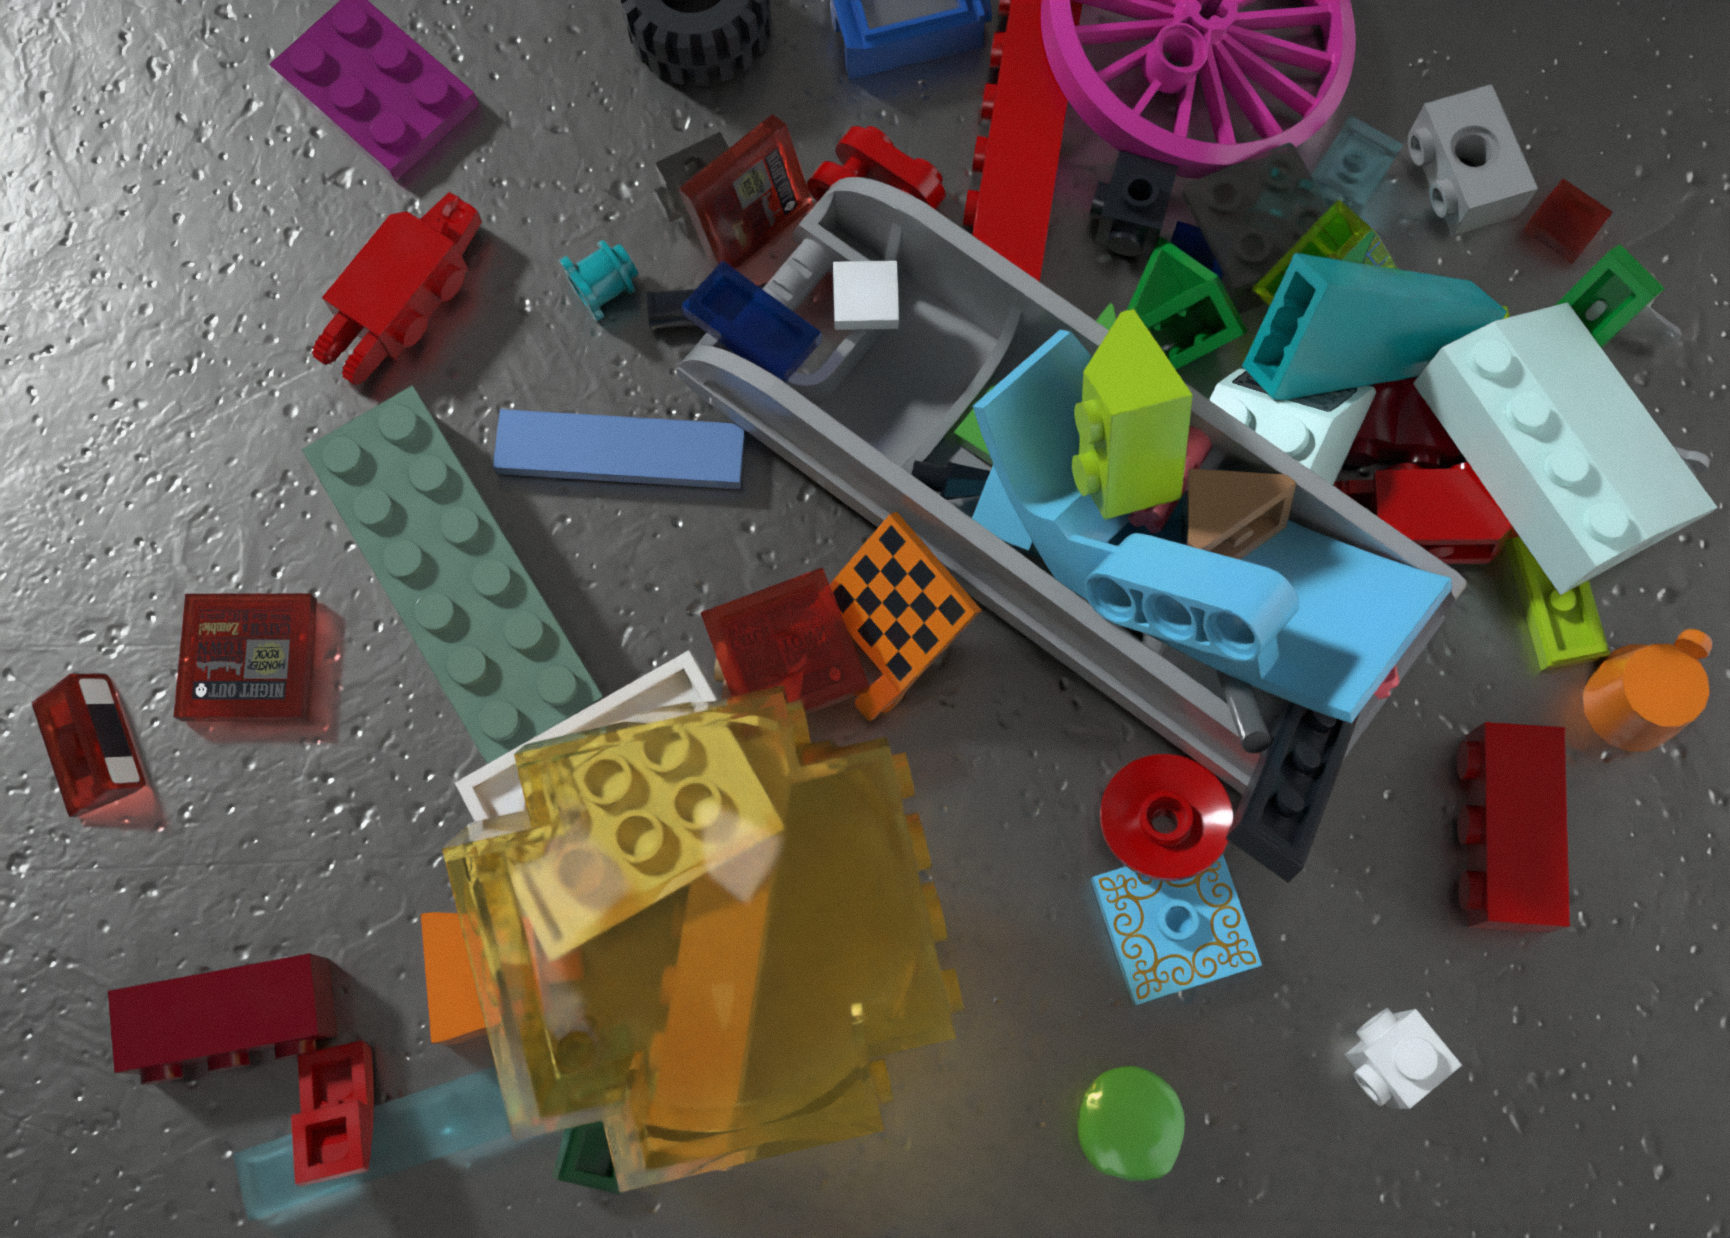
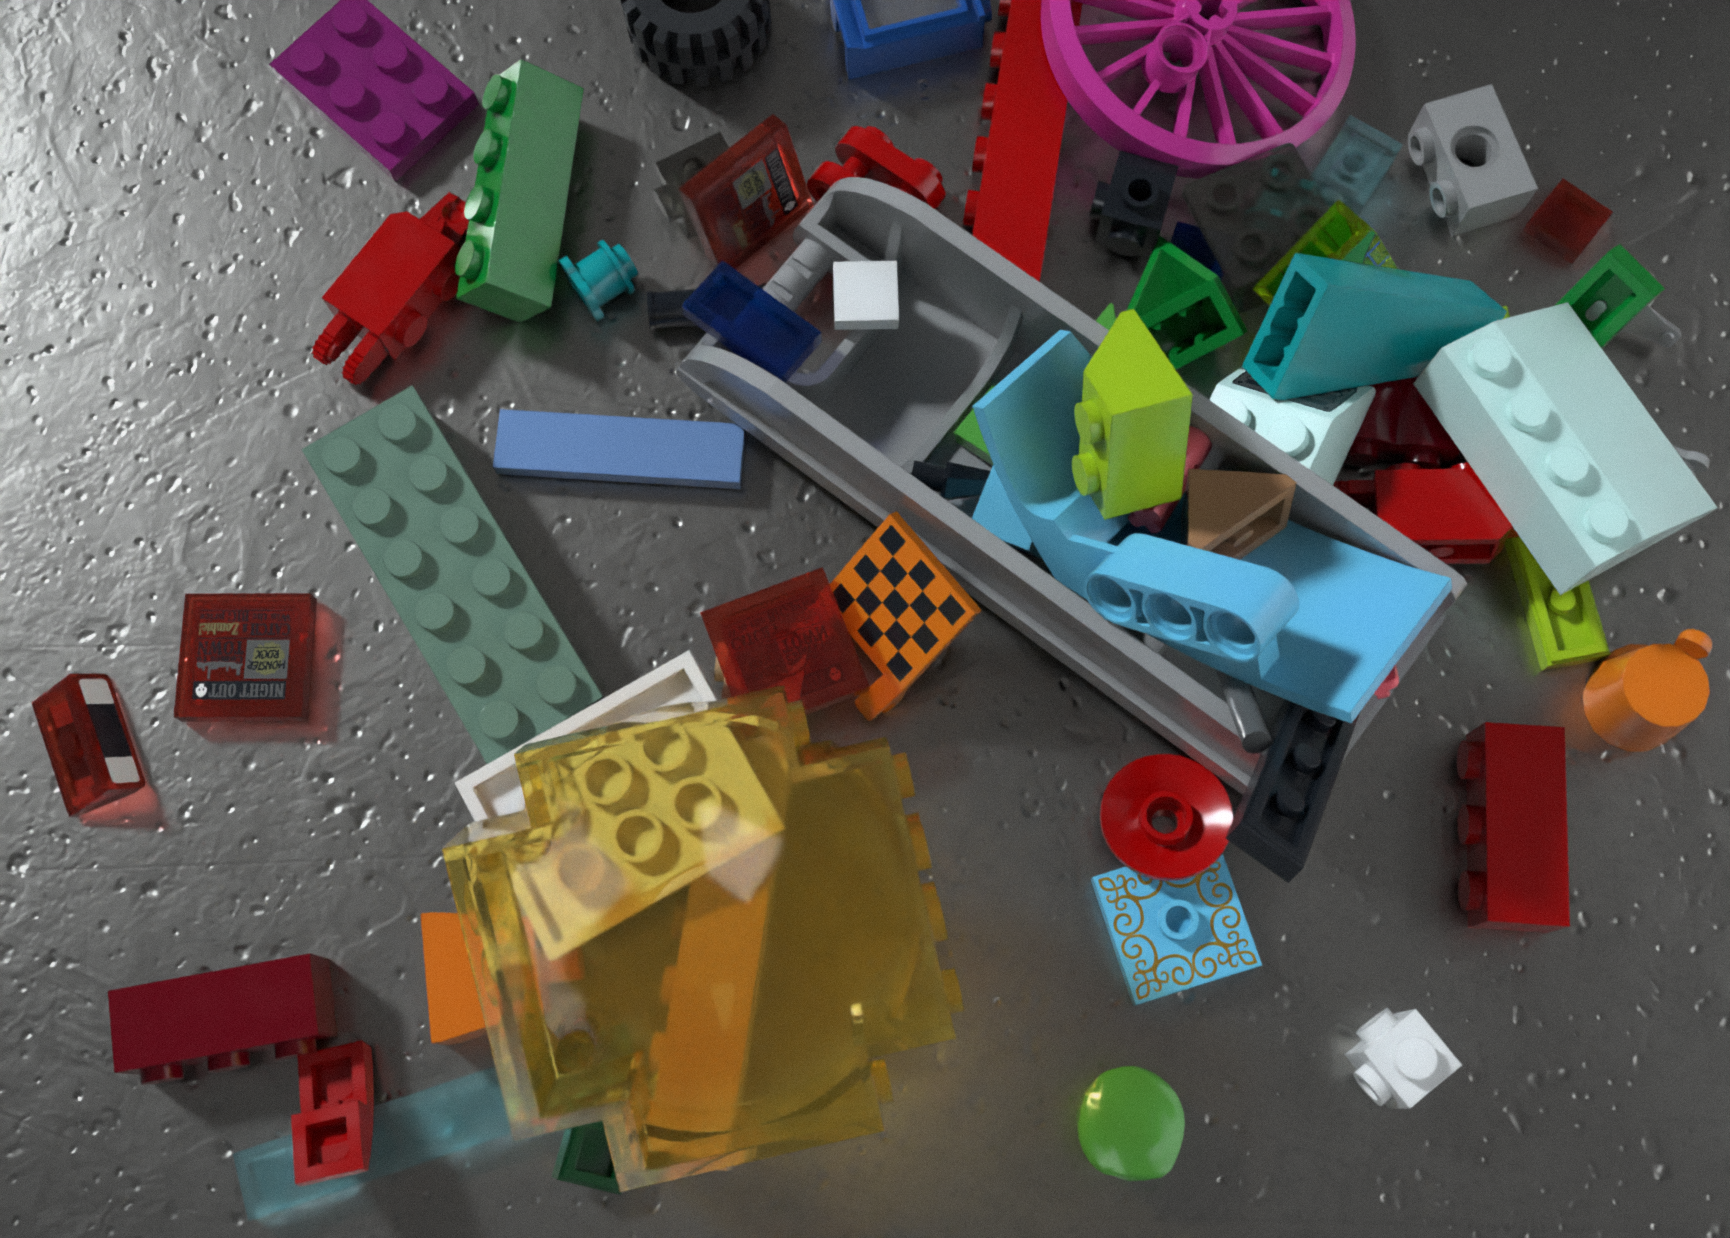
none -> green brick [455,59,584,323]

